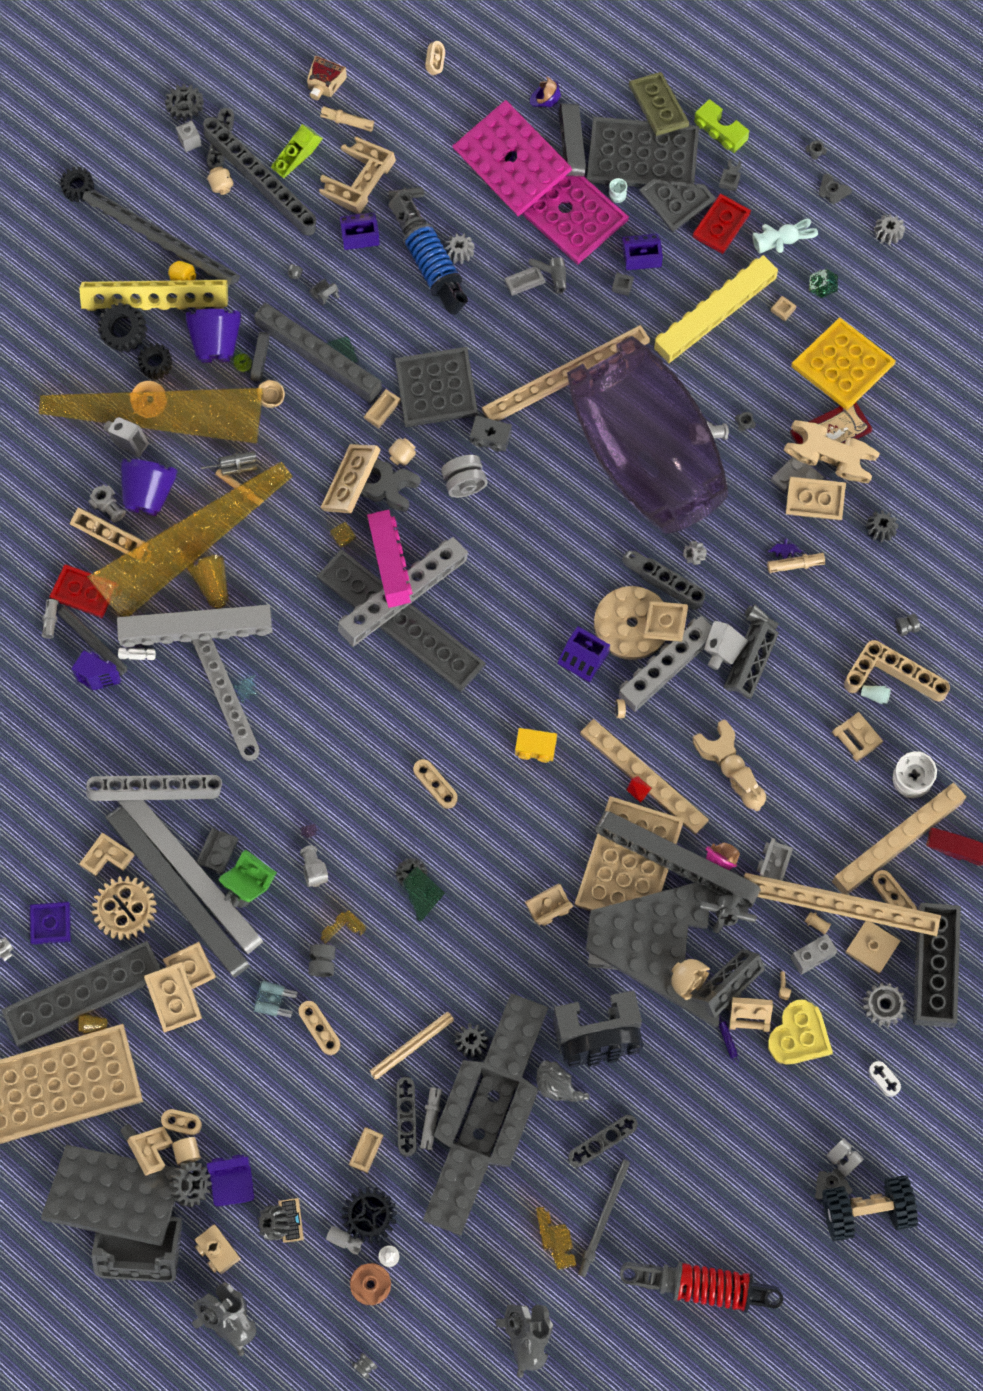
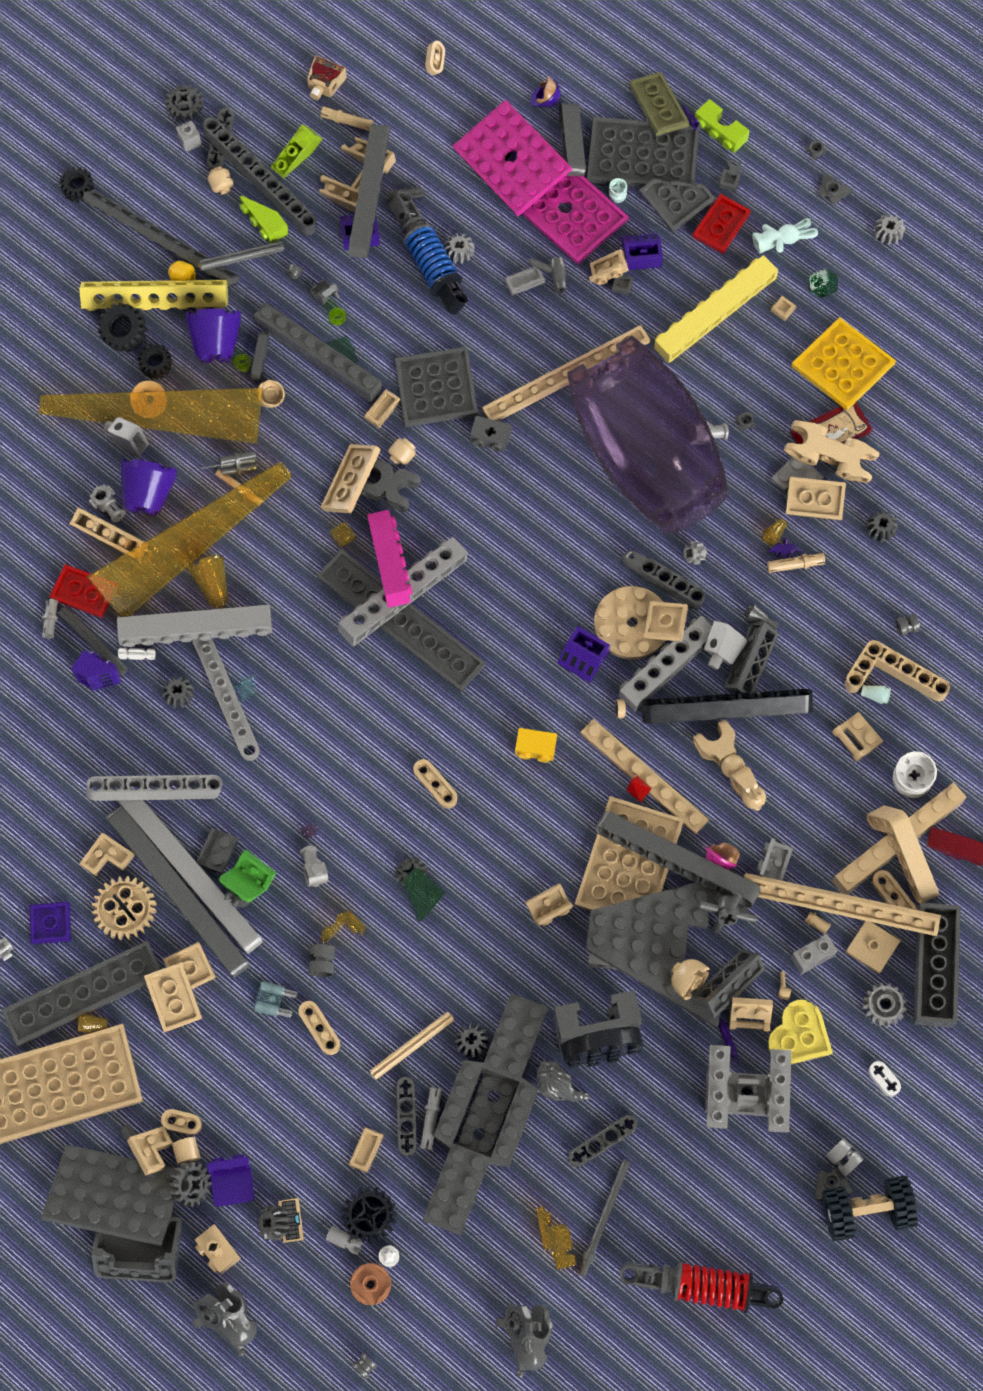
light grey wheel [441,455,488,498] -> none
none -> dark grey gear [162,676,194,709]
none -> dark grey axle [198,241,284,271]
none -> lime slope [239,196,289,243]
none -> clear neon green plate [328,307,347,326]
none -> dark grey beam [349,124,390,259]
none -> tan bracket [589,249,629,285]
none -> black beam [642,689,813,724]
none -> dark purple piece [680,105,701,130]
none -> light grey piece [705,1045,791,1133]
none -> clear yellow cone [762,518,788,545]
none -> tan beam [866,805,939,904]

